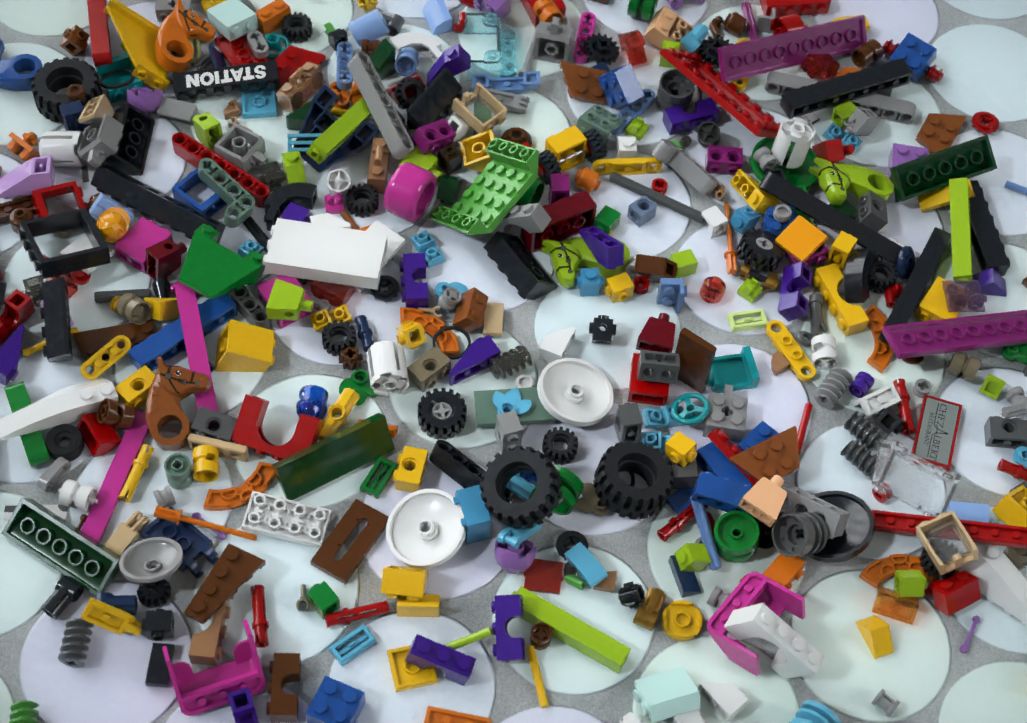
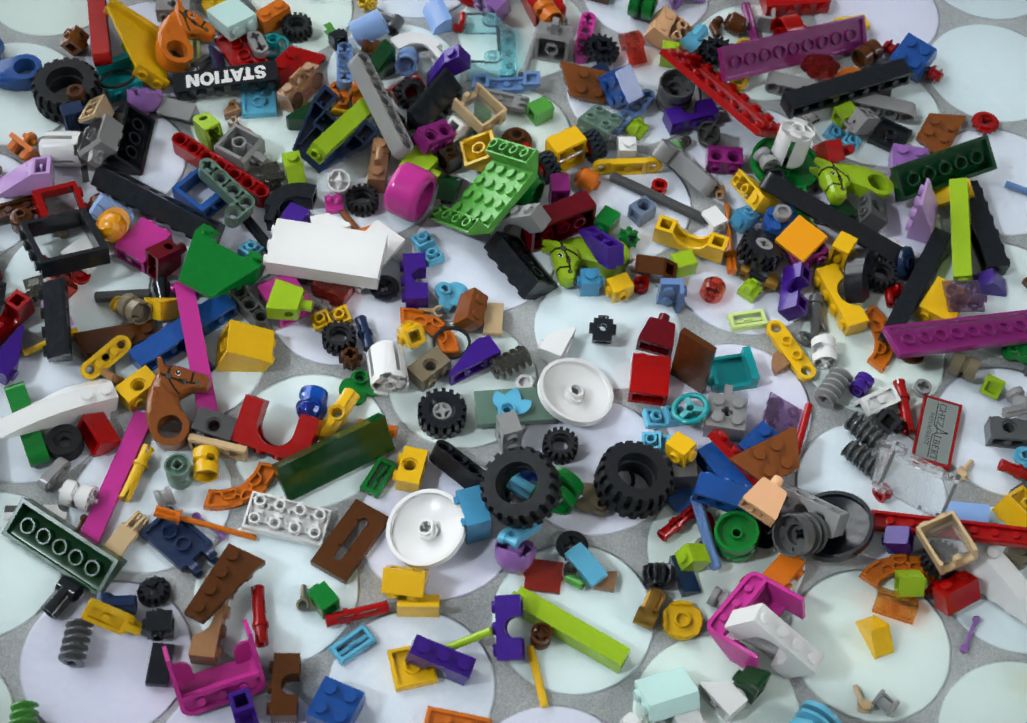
reddish brown wheel [97,398,135,430] -> none
light grey dish [119,537,183,583] -> none
medium azure tile [287,133,322,152] -> none
light grey wheel [438,287,462,311] -> none
dark grey brick [614,403,643,444] -> none
black gear [618,581,645,609] -> none
dark grey brick [637,350,680,384] -> none
none -> medium nougat tile [100,368,125,384]
none -> bright green brick [526,96,554,126]
none -> green gear [616,226,640,248]
none -> black gear [642,562,677,590]
none -> yellow arch [652,215,730,264]
none -> dark green slope [732,666,772,705]
none -> clear purple hinge [763,392,802,433]
none -> tan hand [853,684,872,713]
none -> black tile [867,117,913,153]
none -> brick [881,526,915,554]
none -> lavender slope [905,178,939,244]
none -> tan hand [954,459,974,482]

